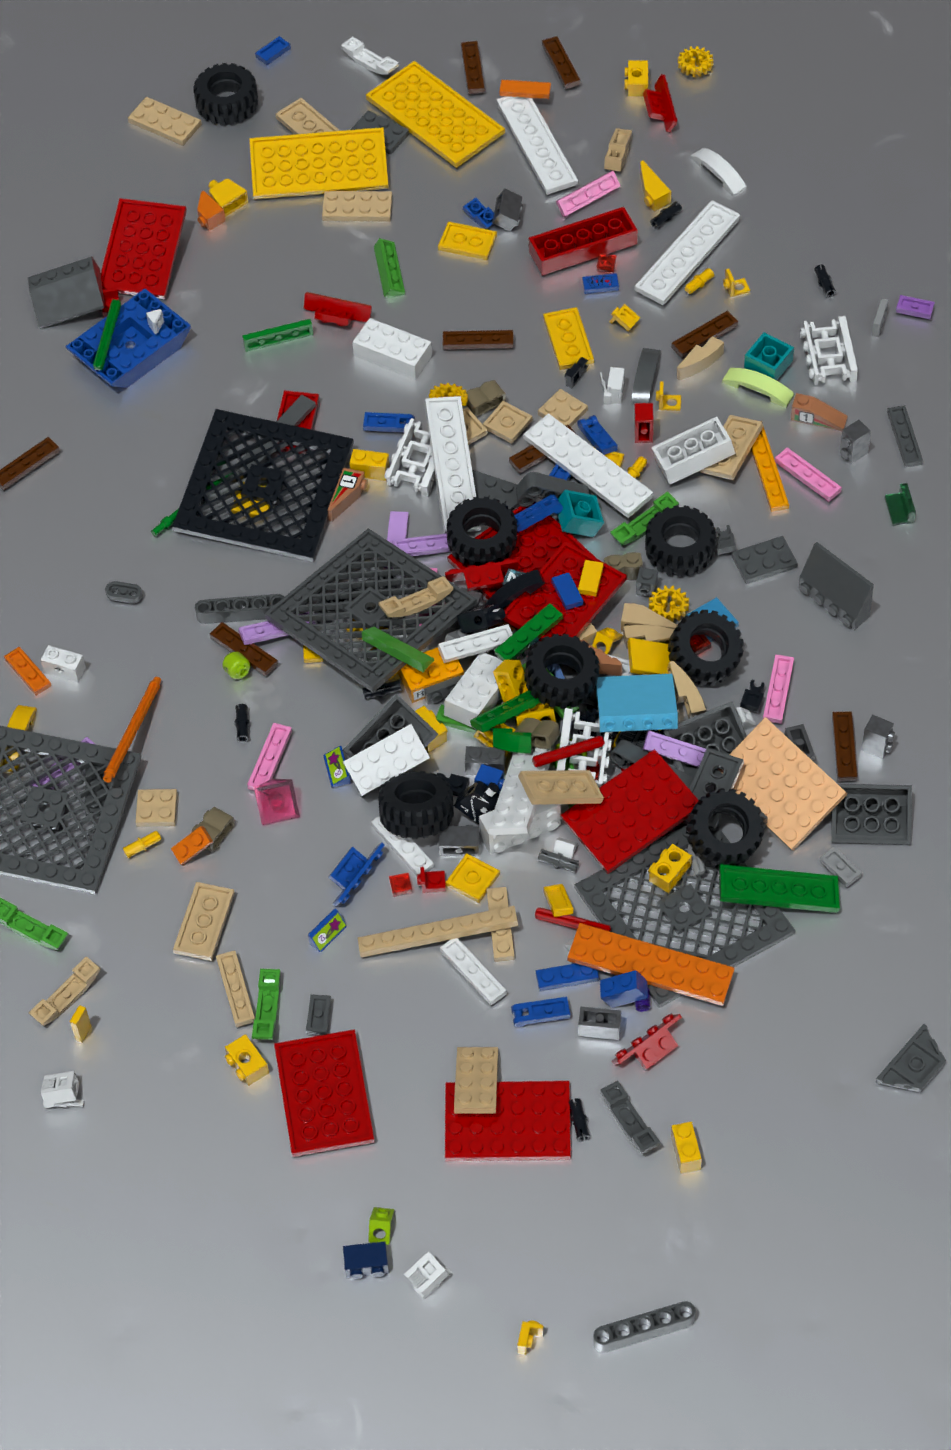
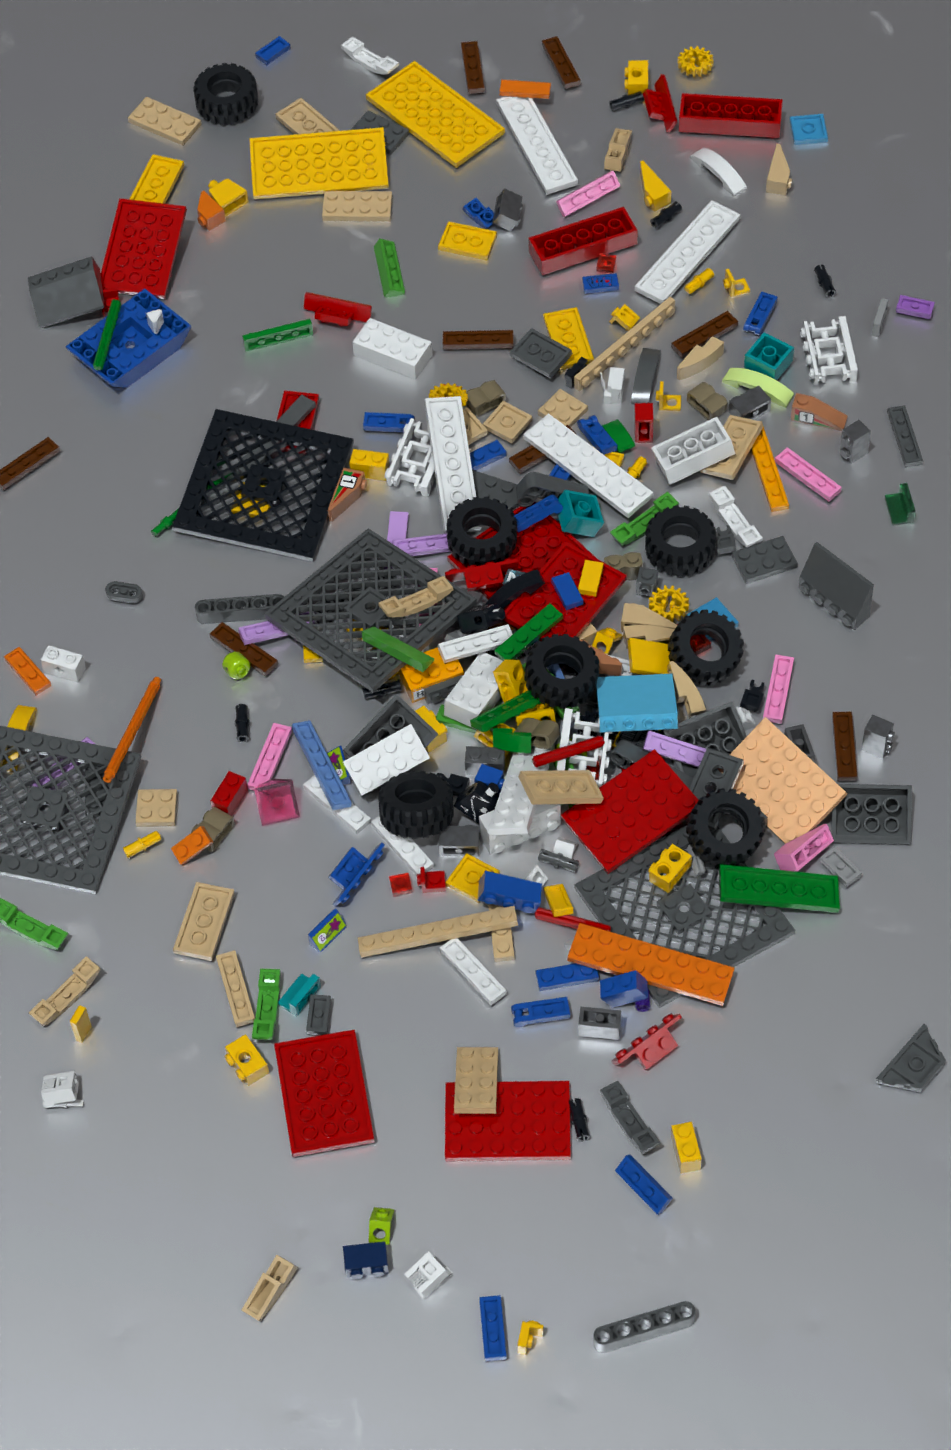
none -> yellow plate [130,154,184,204]
none -> red brick [210,771,248,816]
none -> tan slope [242,1255,298,1321]
none -> teal panel [278,974,321,1016]
none -> medium blue tile [292,720,352,810]
none -> white plate [303,775,371,834]
none -> blue plate [470,440,507,471]
none -> blue brick [478,871,542,914]
none -> blue plate [479,1295,507,1362]
none -> dark grey plate [509,328,573,379]
none -> white slope [525,865,548,887]
none -> tan plate [574,297,675,391]
none -> green slope [602,419,635,453]
none -> black pin [609,91,644,111]
none -> blue plate [615,1154,673,1214]
none -> red brick [679,93,783,138]
none -> dark tan brick [687,382,728,420]
none -> white slope [709,486,763,548]
none -> flat silver brick [729,386,771,420]
none -> blue plate [743,291,778,336]
none -> tan slope [766,144,793,195]
none -> bright pink slope [774,824,834,871]
none -> dark azure tile [790,114,828,145]

